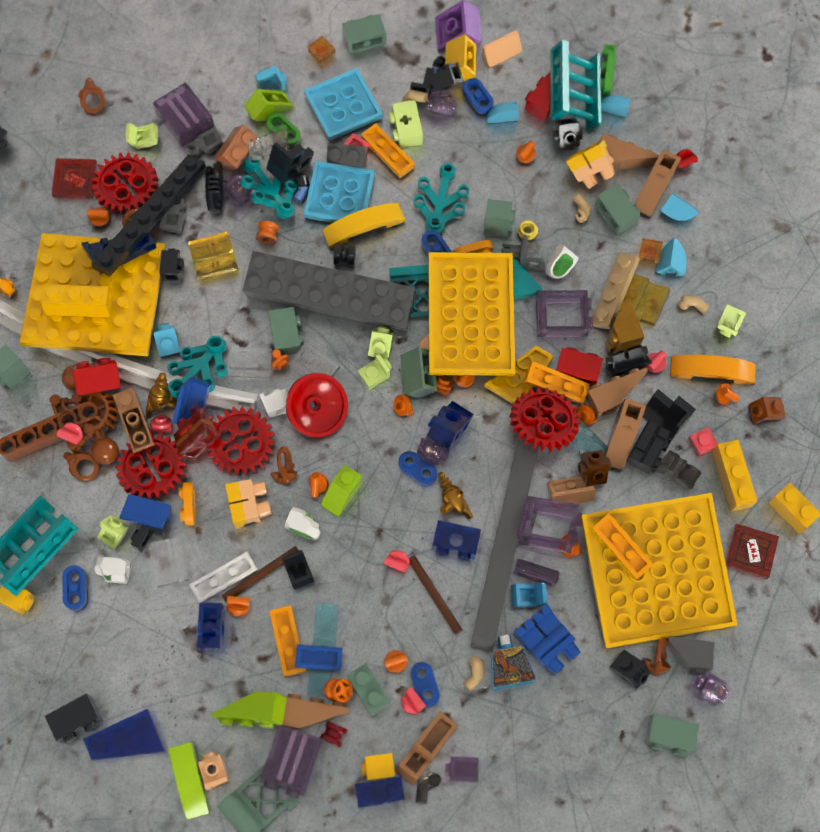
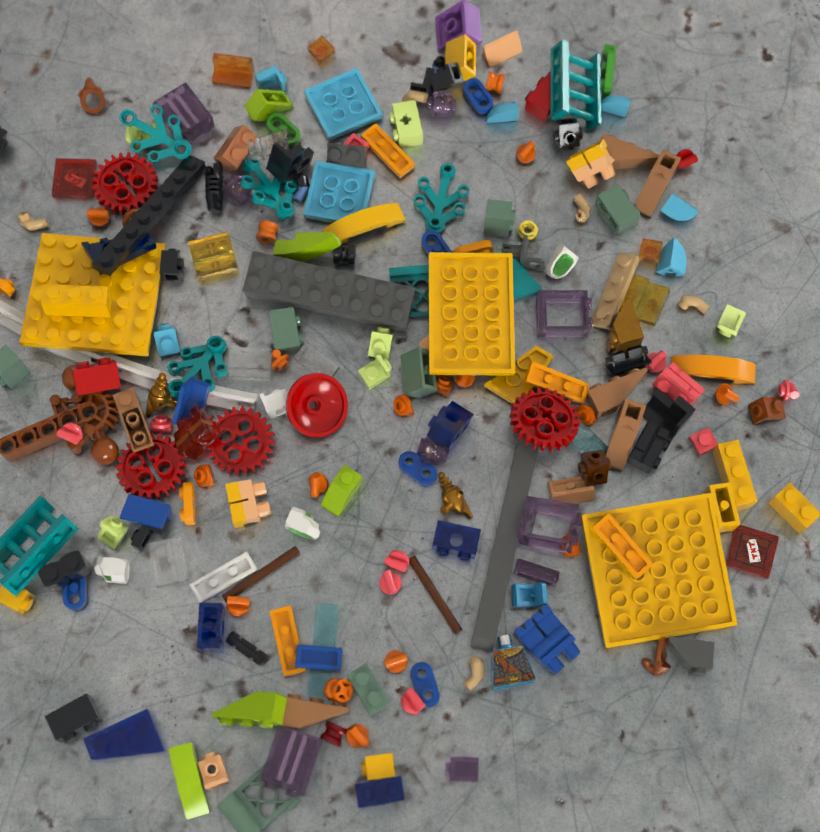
dark orange piece [63,451,99,481] -> none
dark grey plate [159,199,186,234] -> none
dark grey plate [186,127,223,158] -> none
dark orange piece [270,447,297,485] -> none
black bracket [282,550,315,590] -> none
sand green brick [342,14,386,54] -> none
medium nougat slope [395,711,458,786] -> none
clear smoke arm [415,772,441,804] -> none
red brick [556,347,603,387] -> none
black bracket [610,650,650,689] -> none
sand green brick [645,713,699,757] -> none
clear smoke leg [655,450,701,489] -> none
clear purple head [693,672,729,707] -> none
none -> tan arm [18,211,48,231]
none -> black brick [38,551,91,591]
none -> teal plant [120,104,192,163]
none -> orange plate [194,464,215,487]
none -> clear orange panel [212,53,254,89]
none -> black axle [226,631,267,665]
none -> lime slope [273,232,341,262]
none -> orange plate [345,724,370,748]
none -> coral plate [379,570,401,595]
none -> orange wheel [486,71,505,94]
none -> coral brick [652,362,705,406]
none -> yellow brick [703,482,741,533]
none -> coral plate [778,380,799,401]

